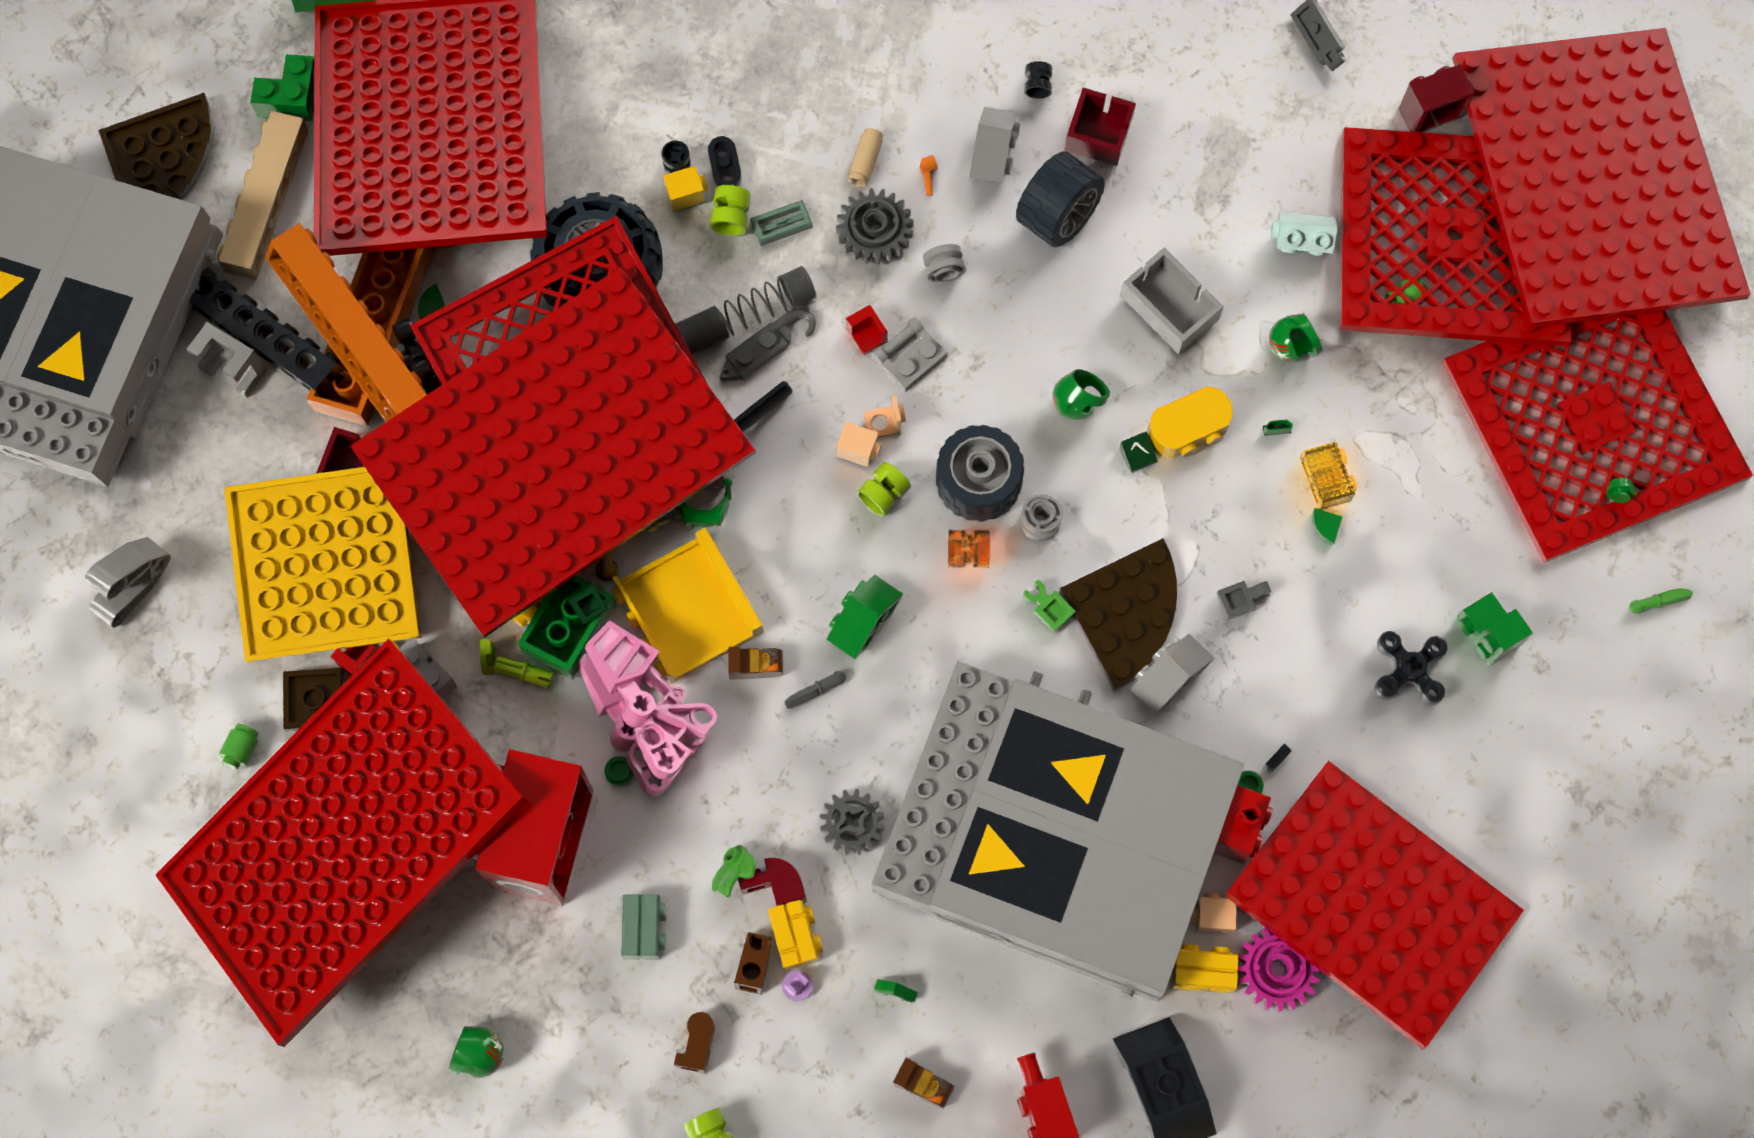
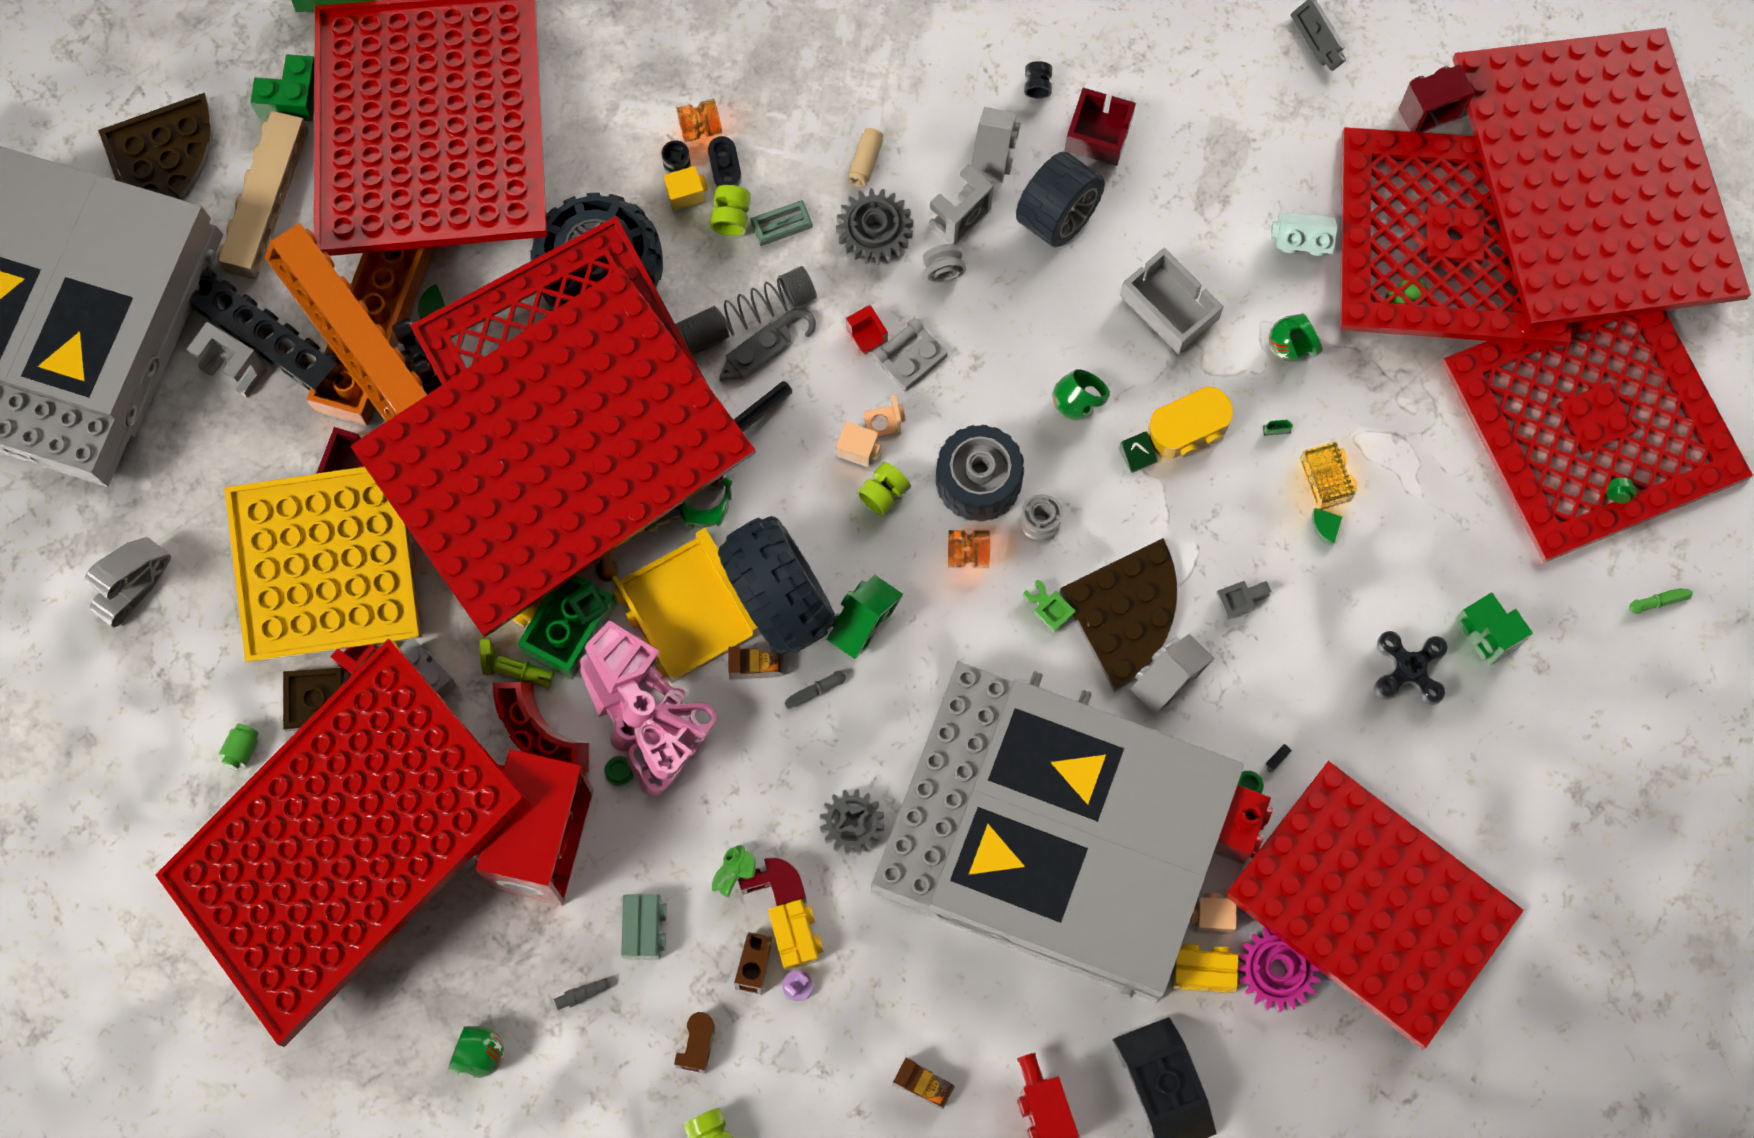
green tile [874,979,918,1003] -> none
orange hand [919,155,938,196] -> none
none -> red brick [492,682,589,773]
none -> dark grey animal [554,978,610,1010]
none -> clear orange wheel [676,99,723,143]
none -> black wheel [718,516,836,654]
none -> light grey panel [929,164,994,244]

